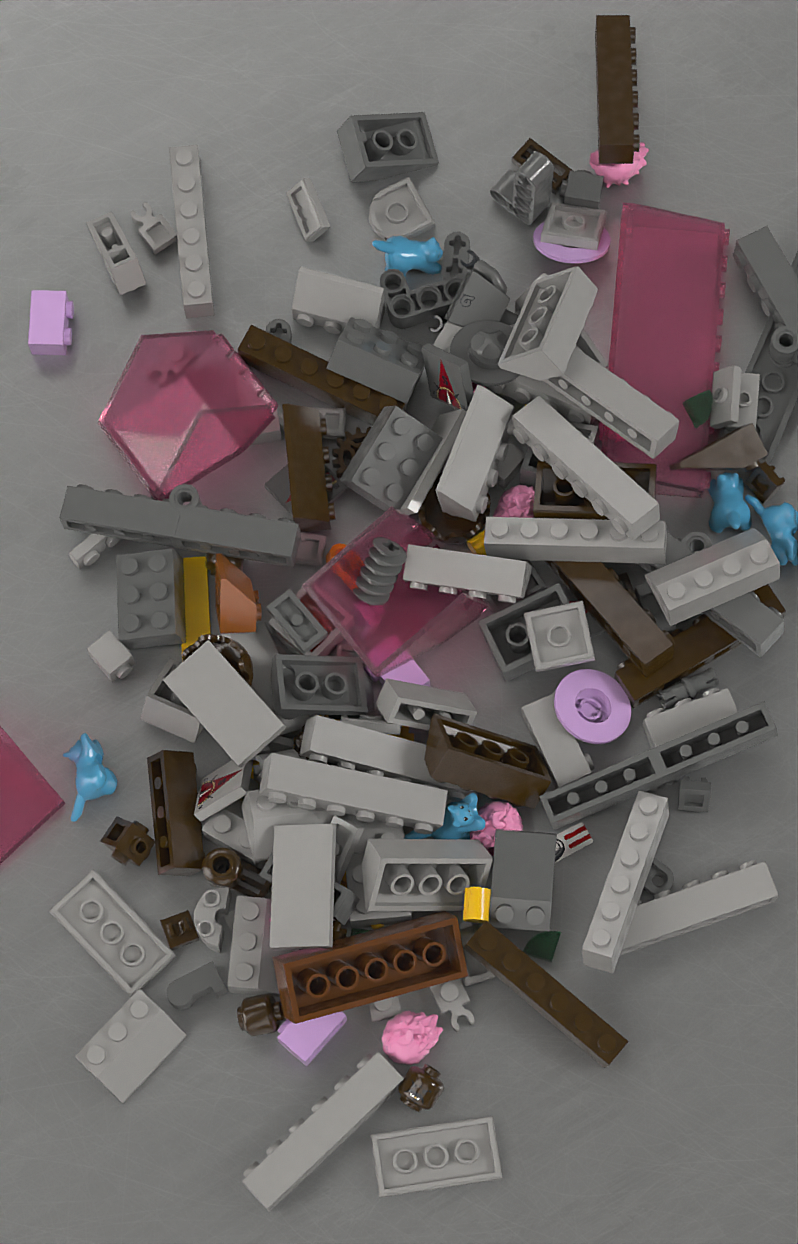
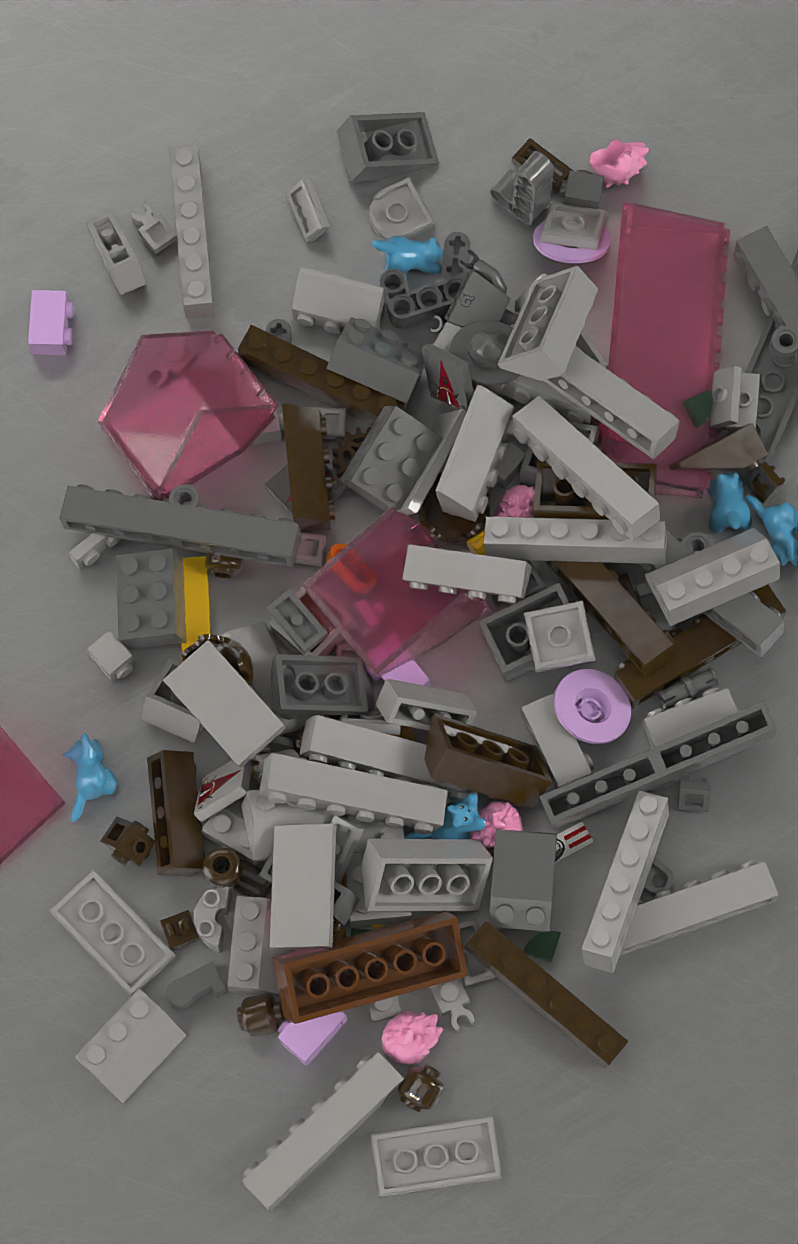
dark orange slope [215,553,262,633] -> none
dark grey piece [353,537,407,605] -> none
yellow piece [463,887,491,923] -> none
dark brown brick [595,15,640,164] -> none

